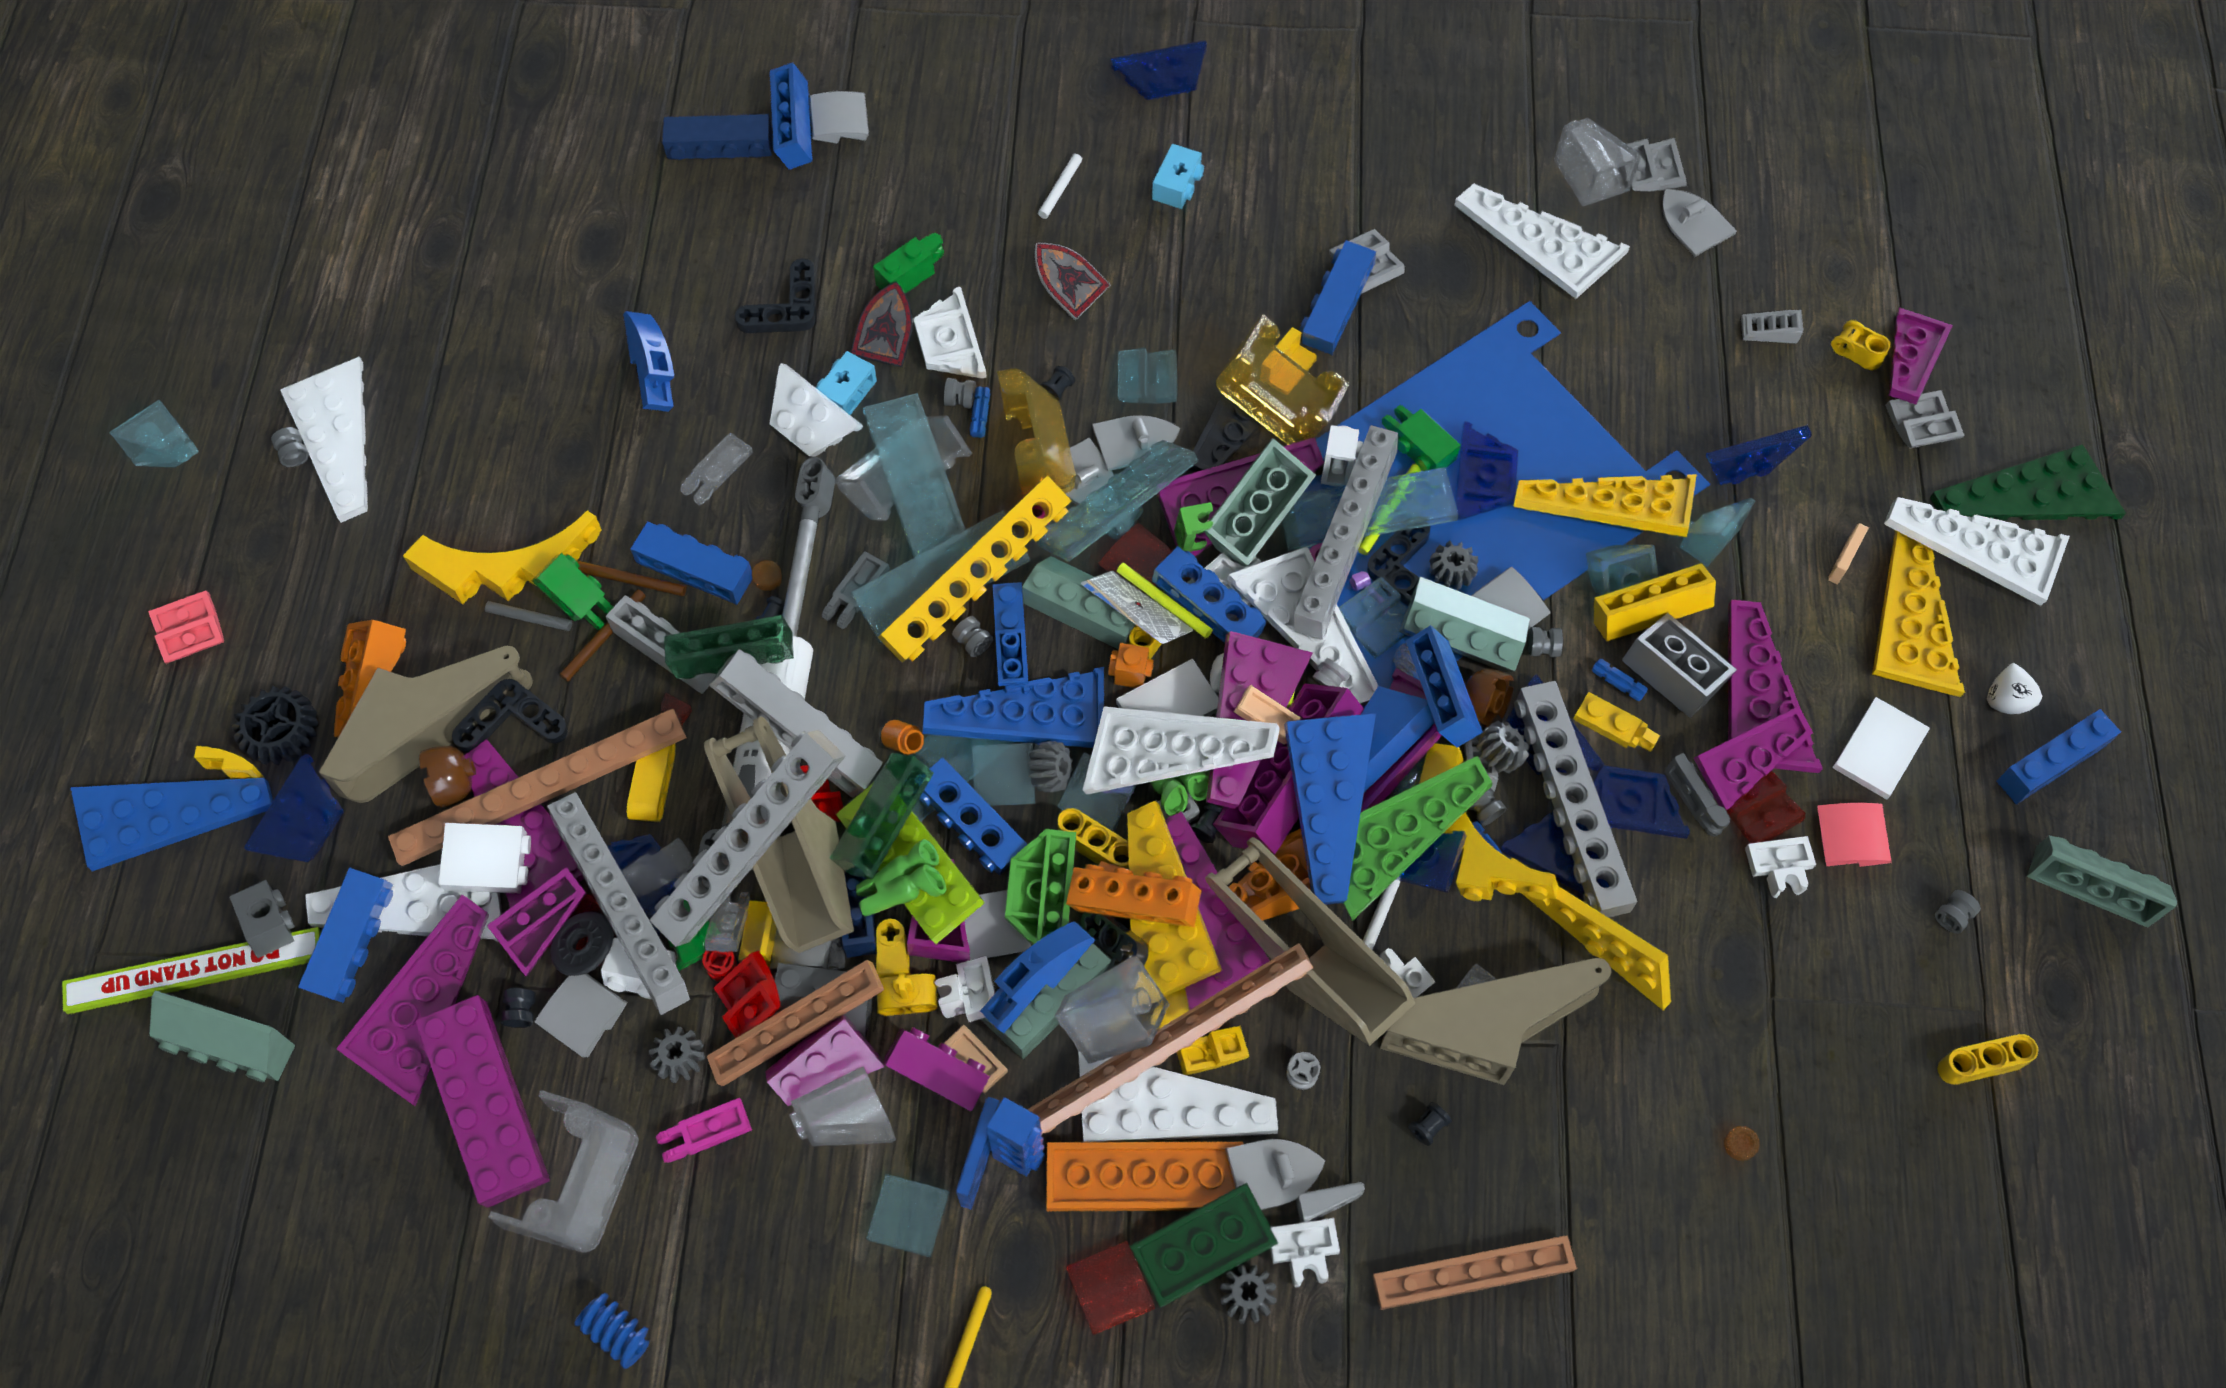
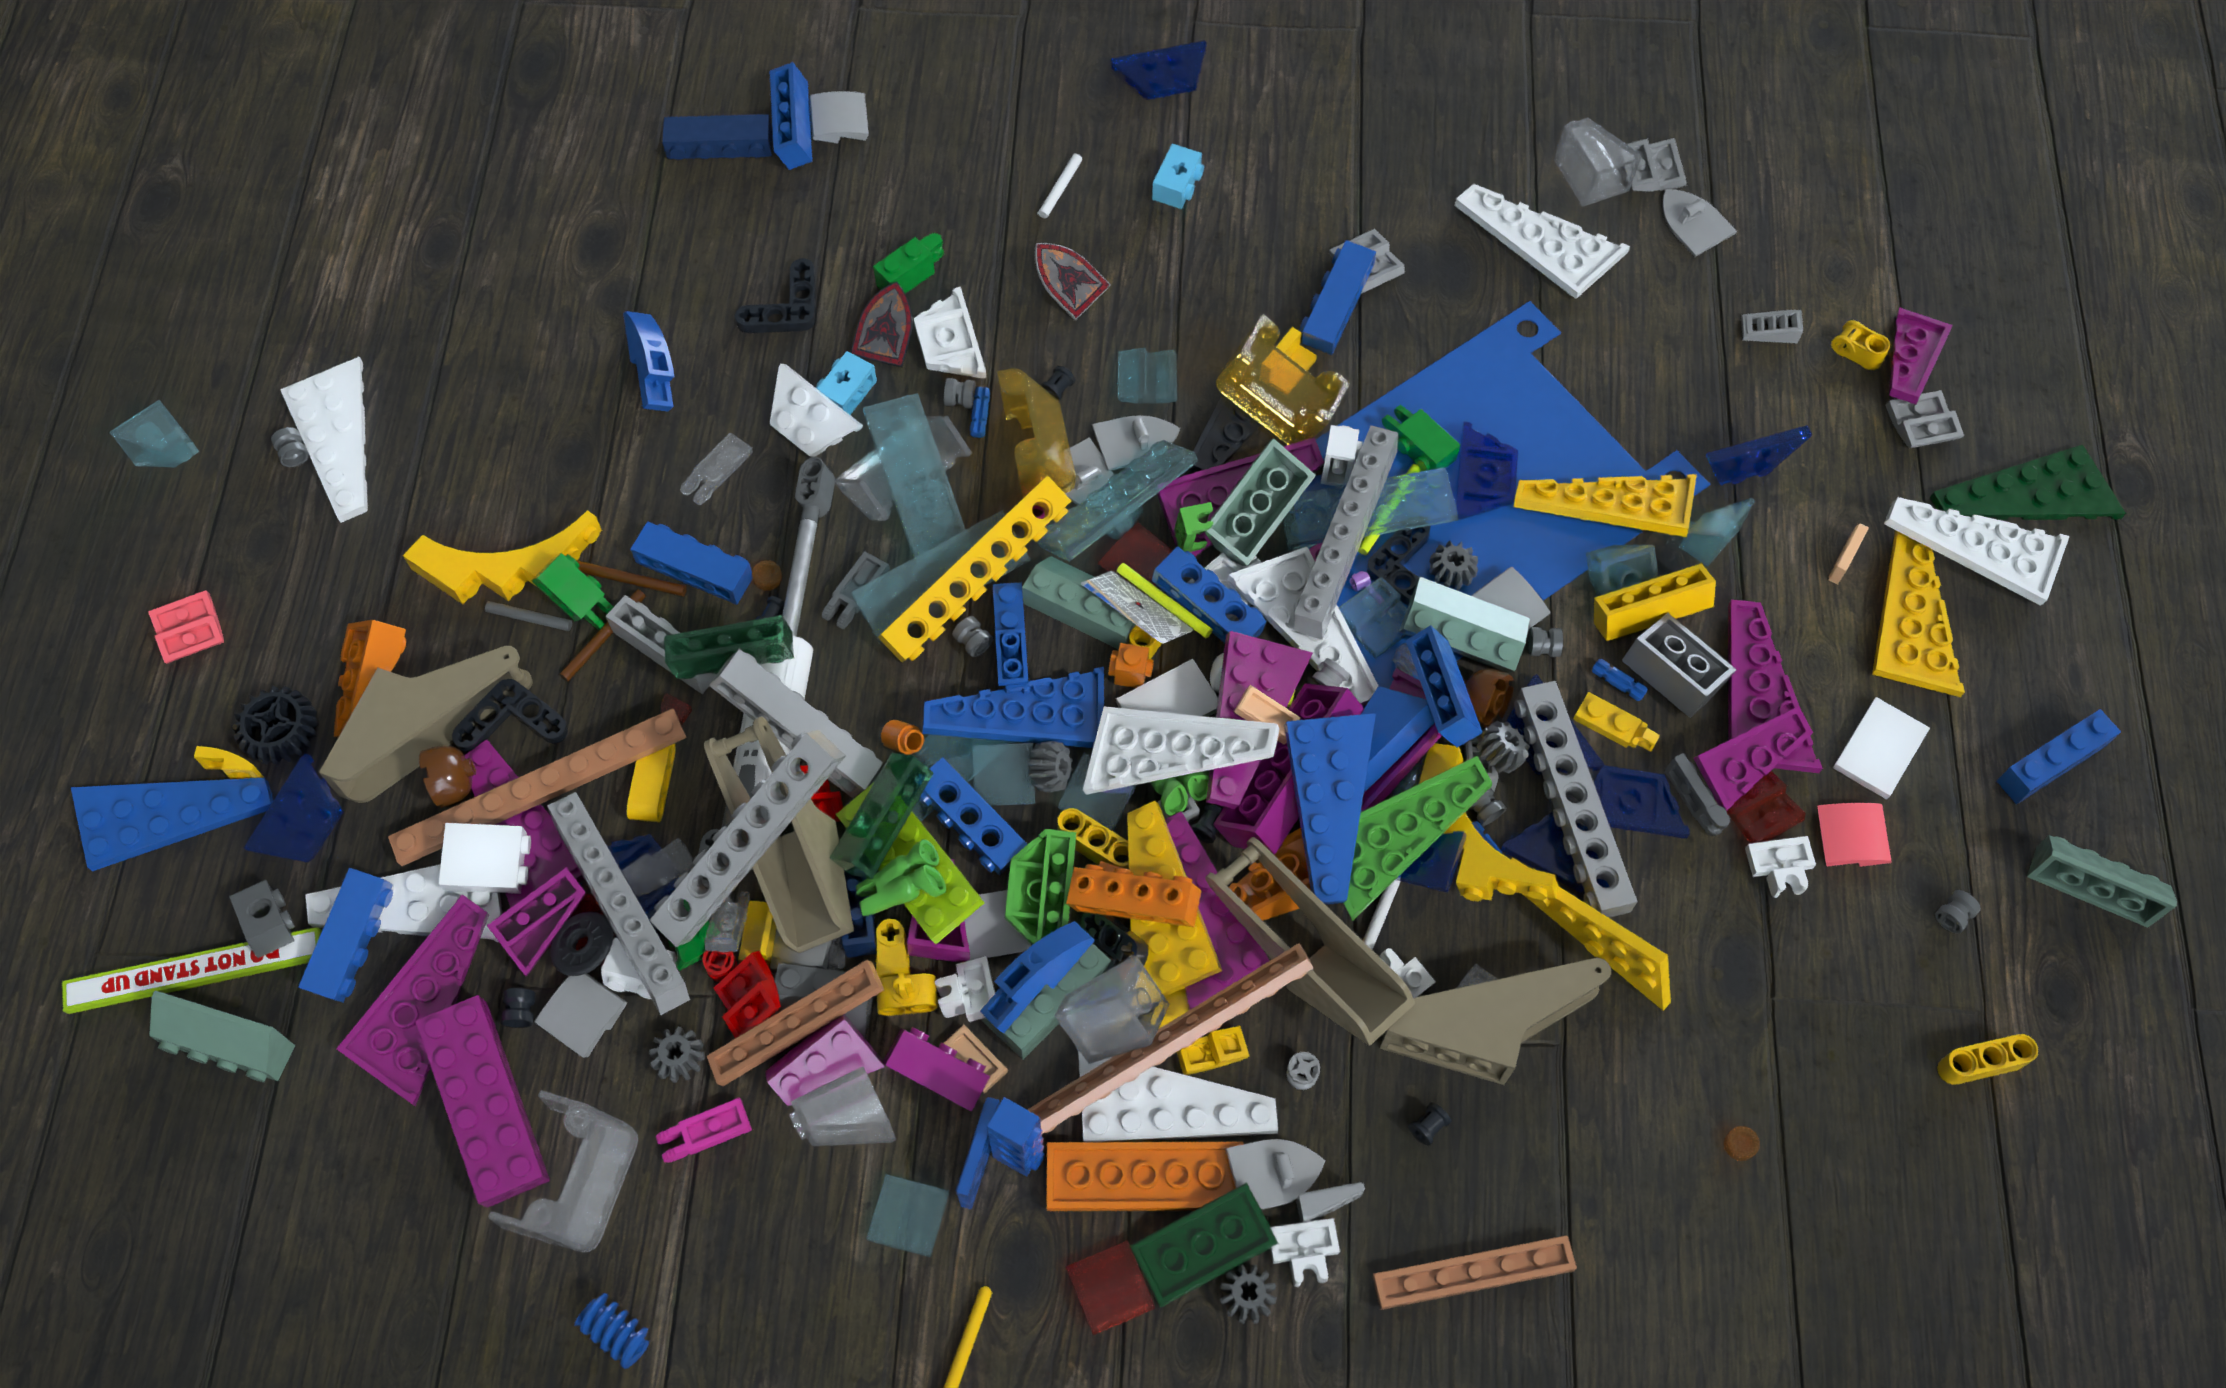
white piece [1987,663,2042,714] -> none

